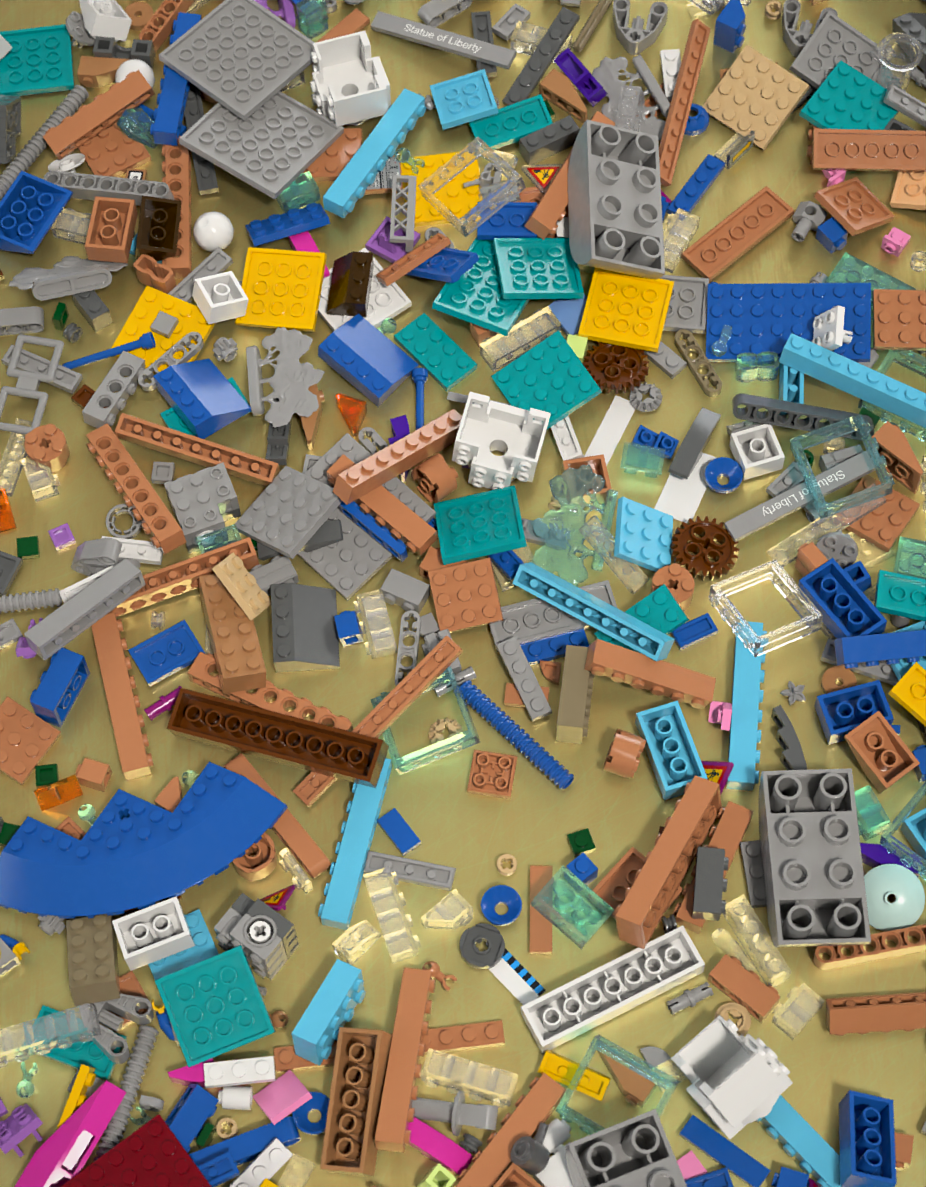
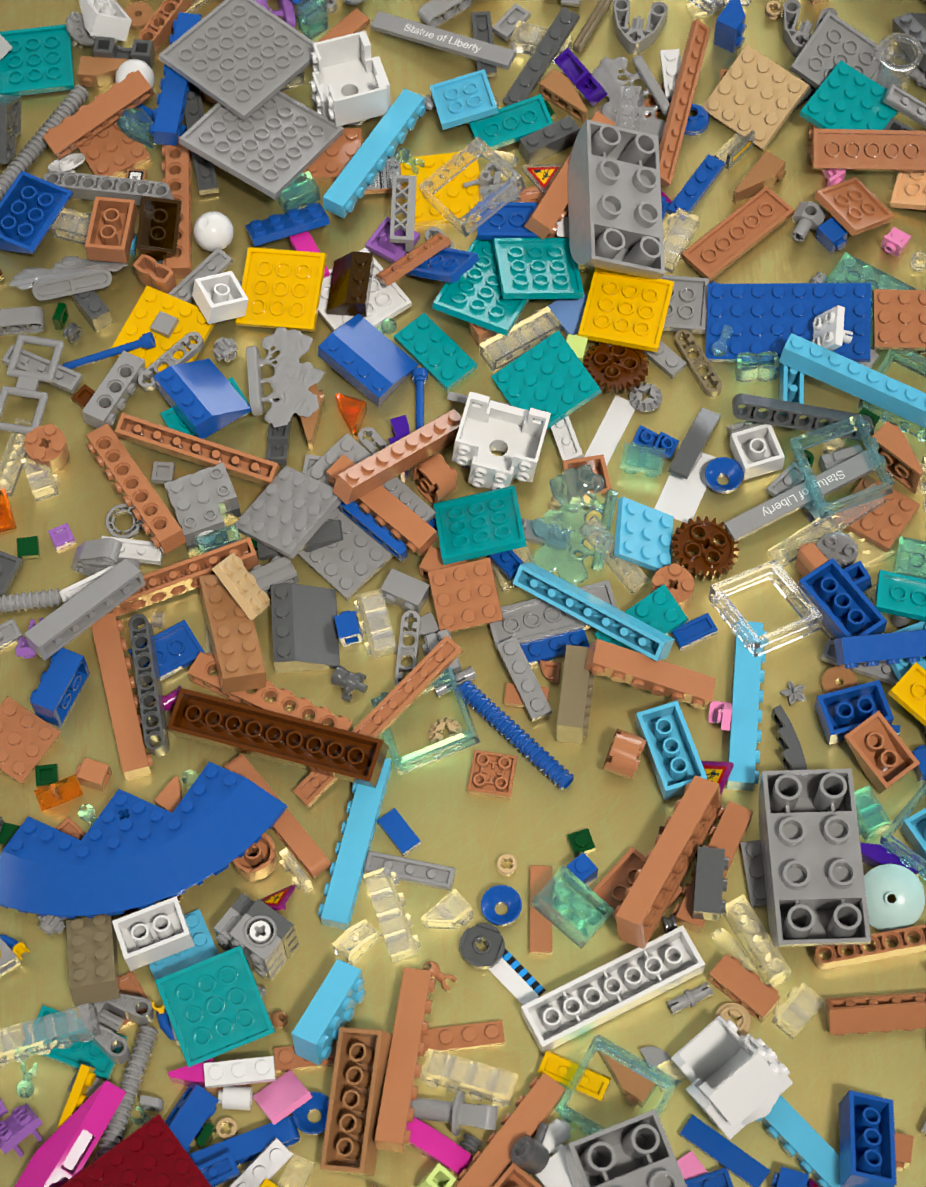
none -> dark grey beam [129,614,170,757]
none -> dark grey piece [331,665,368,702]
none -> medium nougat slope [732,151,786,204]

